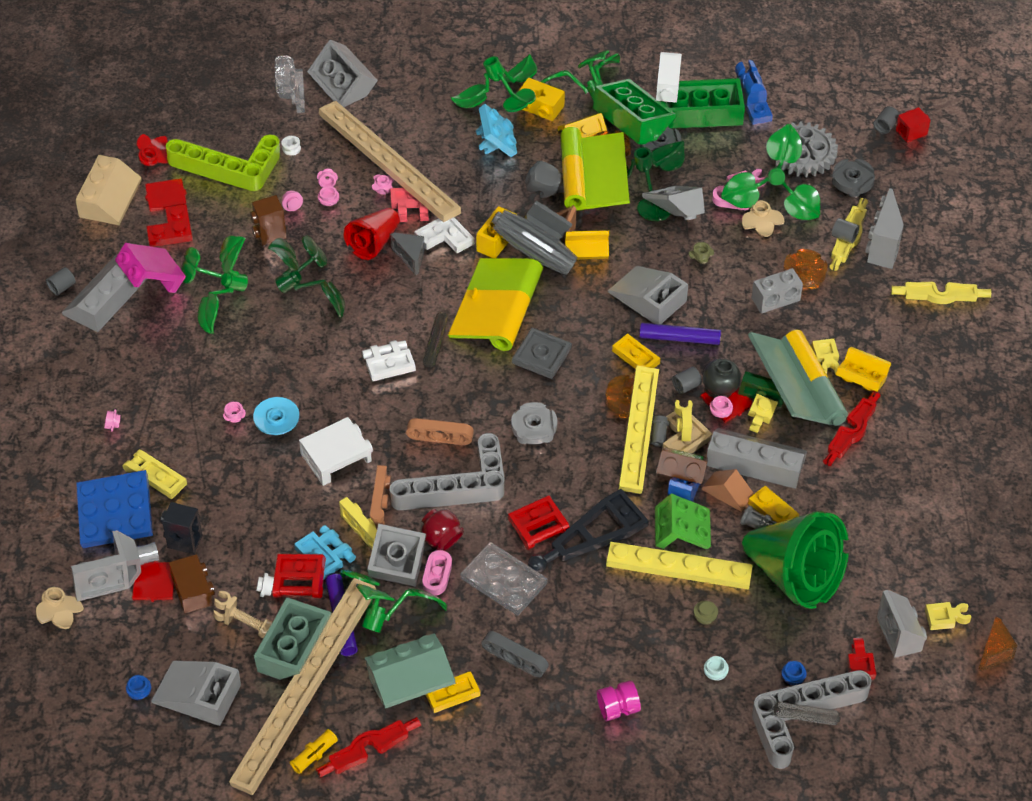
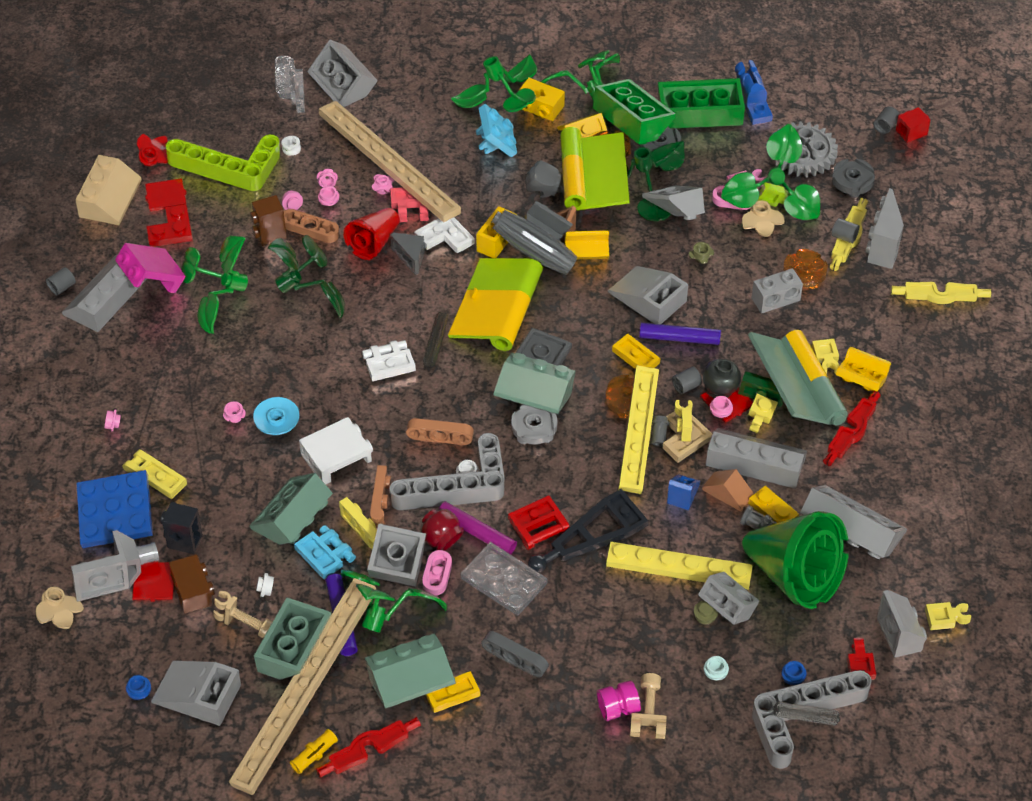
red plate [272,554,326,598] -> none
bright green bracket [655,493,711,549] -> none
white slope [656,52,682,103] -> none
reddish brown brick [656,446,708,484] -> none
clear orange slope [978,617,1018,670] -> none
none -> sand green slope [249,473,333,545]
none -> nougat beam [284,209,340,243]
none -> magenta piece [438,501,517,556]
none -> white plate [456,460,479,474]
none -> sand green slope [494,353,575,414]
none -> tan bar [630,673,666,739]
none -> light grey brick [698,572,759,625]
none -> lime plate [758,182,794,207]
none -> light grey slope [800,485,907,559]

